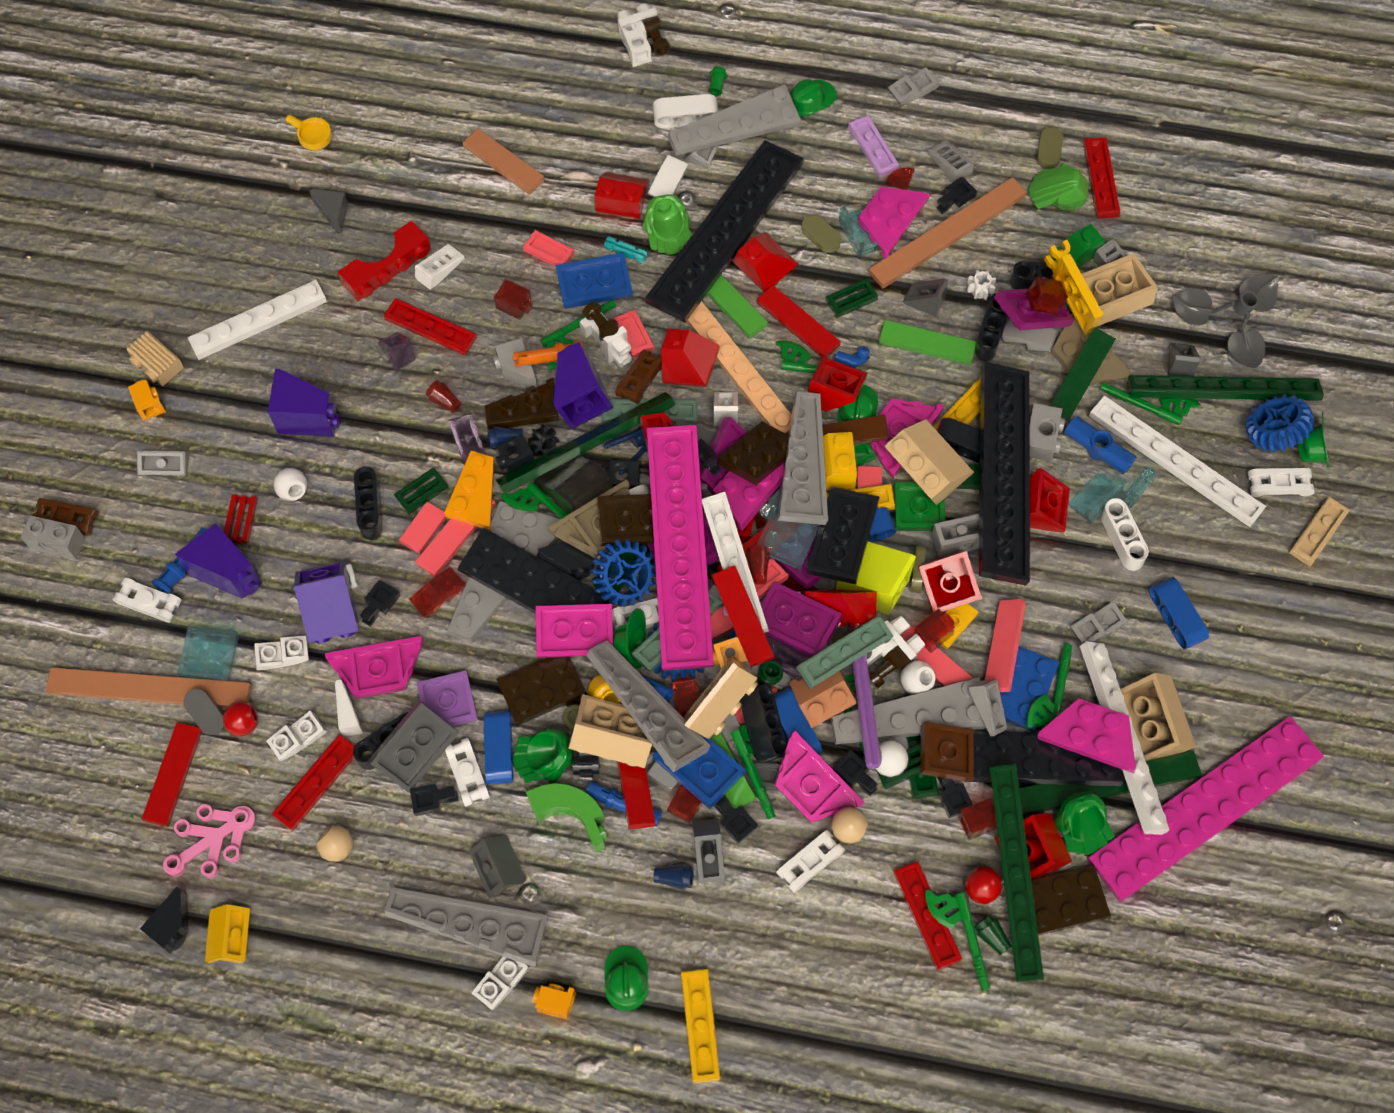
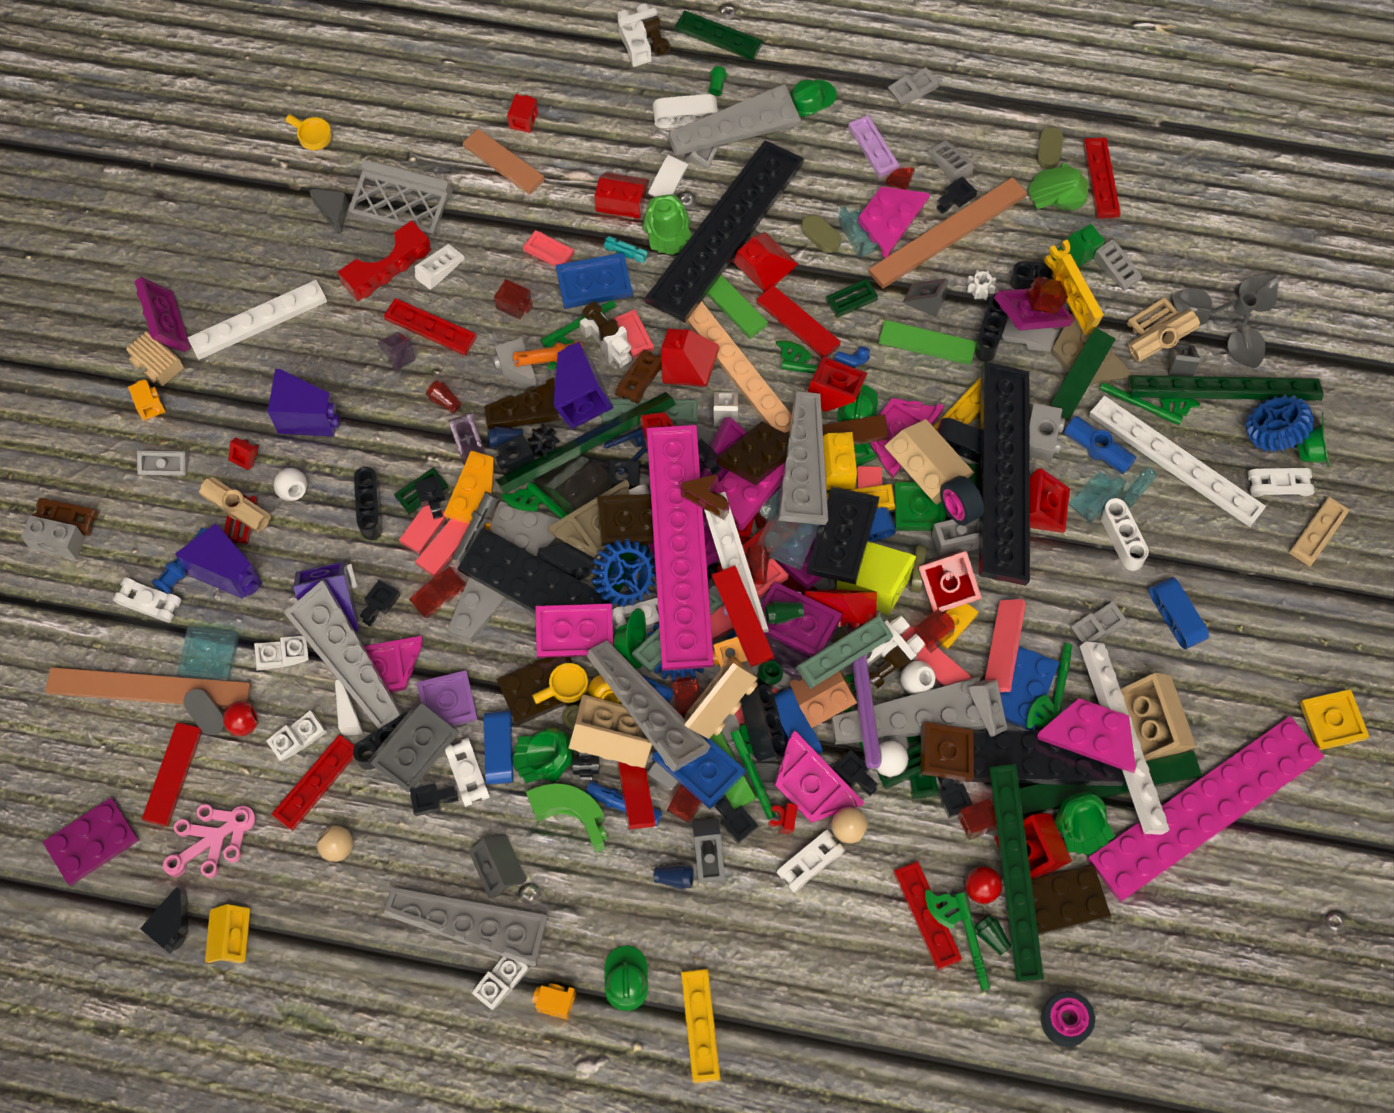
tan slope [1082,253,1158,326] -> none
none -> magenta plate [42,797,139,886]
none -> magenta plate [134,277,191,353]
none -> tan piece [199,477,271,533]
none -> red tile [228,437,259,470]
none -> light grey wing [284,580,402,729]
none -> light grey fence [348,160,453,236]
none -> black plate [414,475,446,519]
none -> dark grey pin [452,491,499,563]
none -> red brick [507,94,539,133]
none -> yellow piece [532,663,588,704]
none -> dark green tile [675,10,763,61]
none -> reddish brown slope [680,475,729,520]
none -> dark green cone [765,601,804,626]
none -> red tile [768,803,798,835]
none -> black wheel [940,475,984,526]
none -> wheel [1040,991,1096,1047]
none -> tan tile [1127,297,1180,337]
none -> tan piece [1128,309,1200,362]
none -> yellow plate [1300,689,1369,751]

